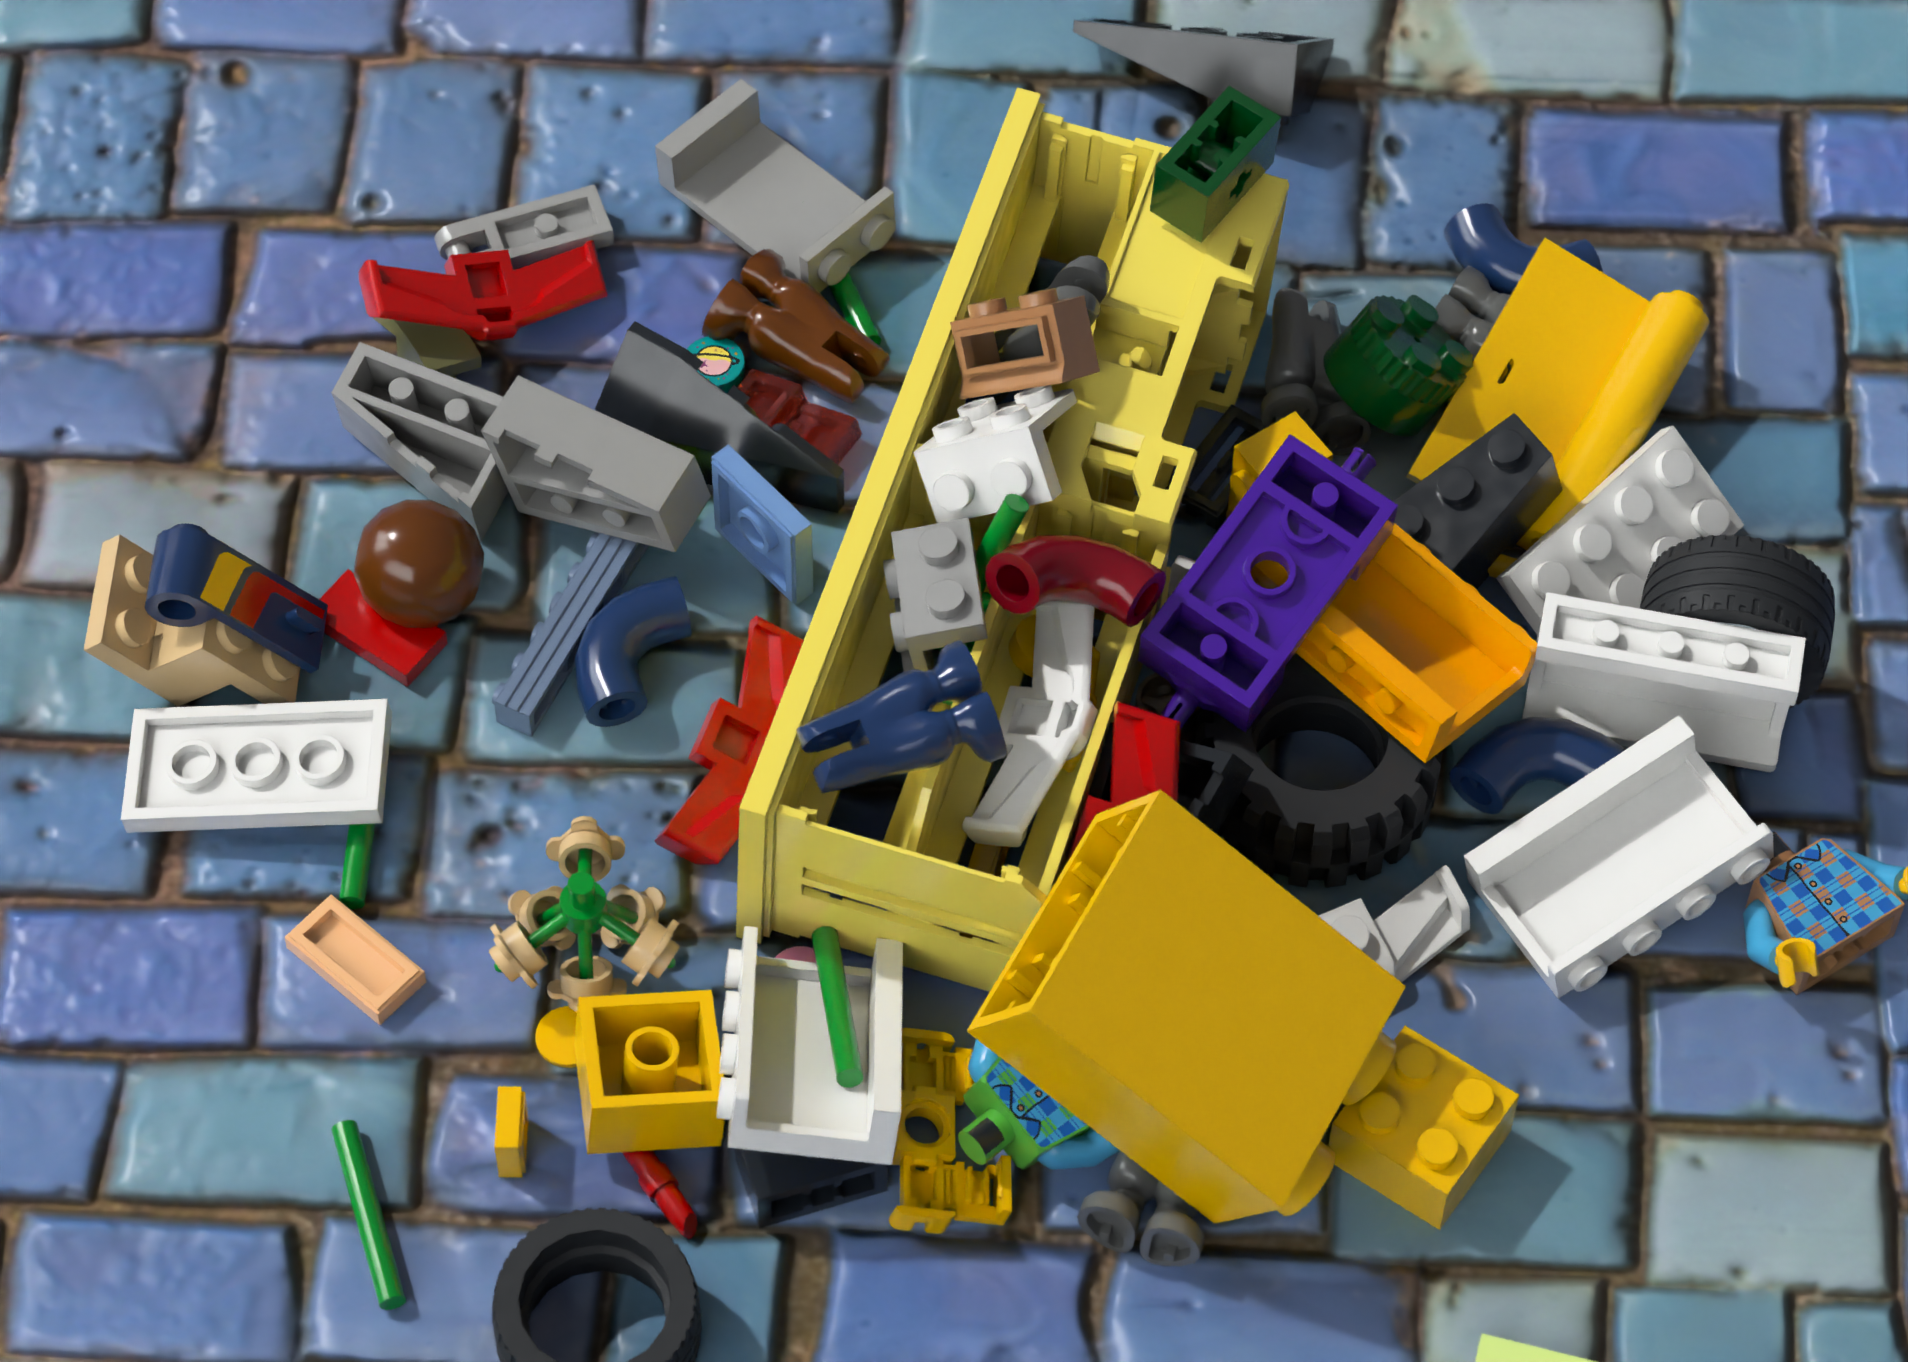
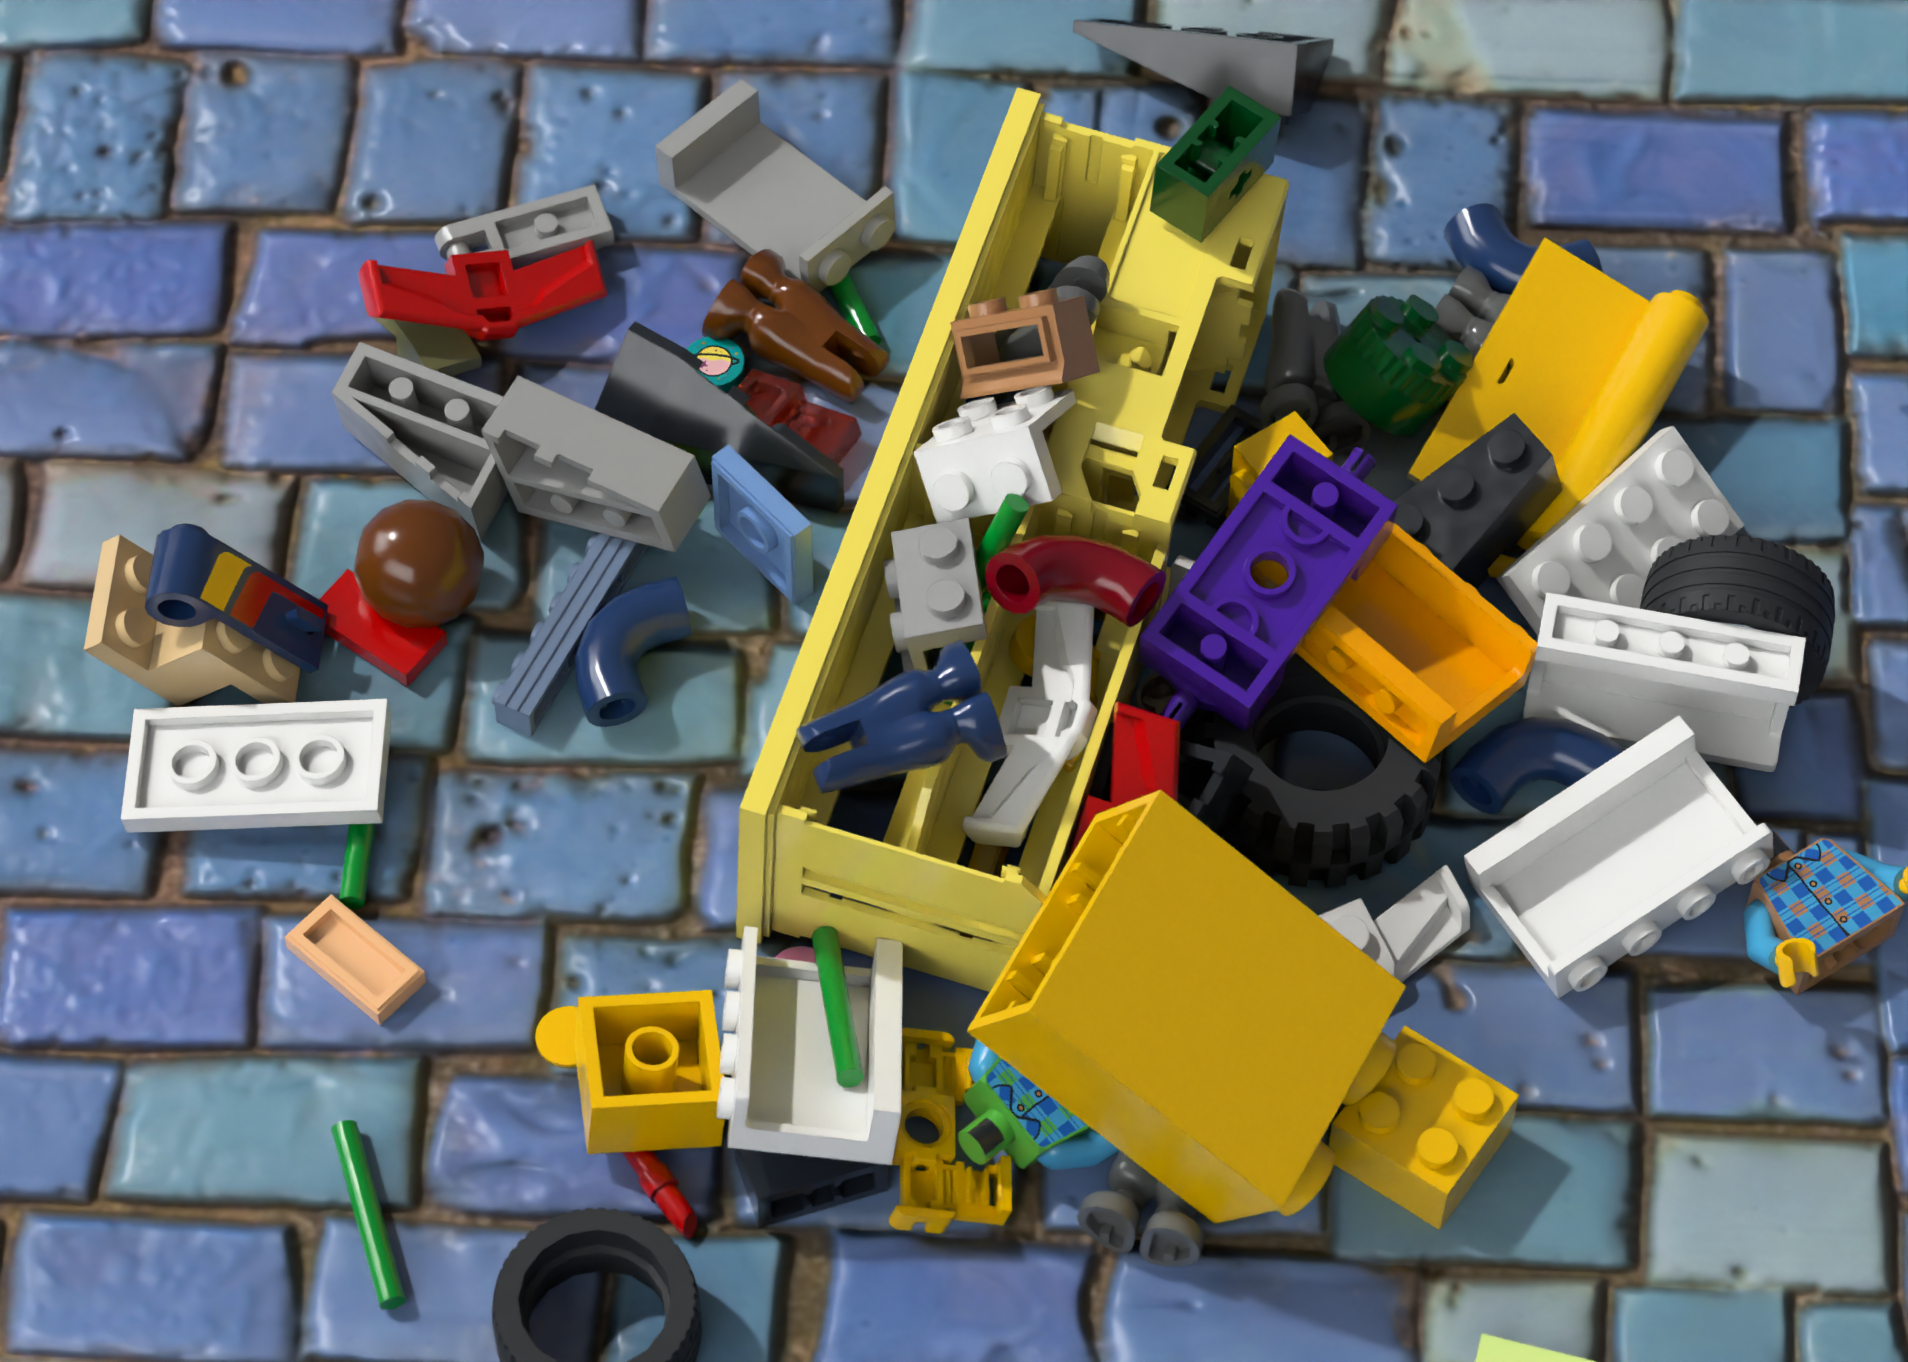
tan plant [489,816,680,1012] -> none
yellow tile [494,1086,529,1177] -> none
red plate [654,615,804,865] -> none

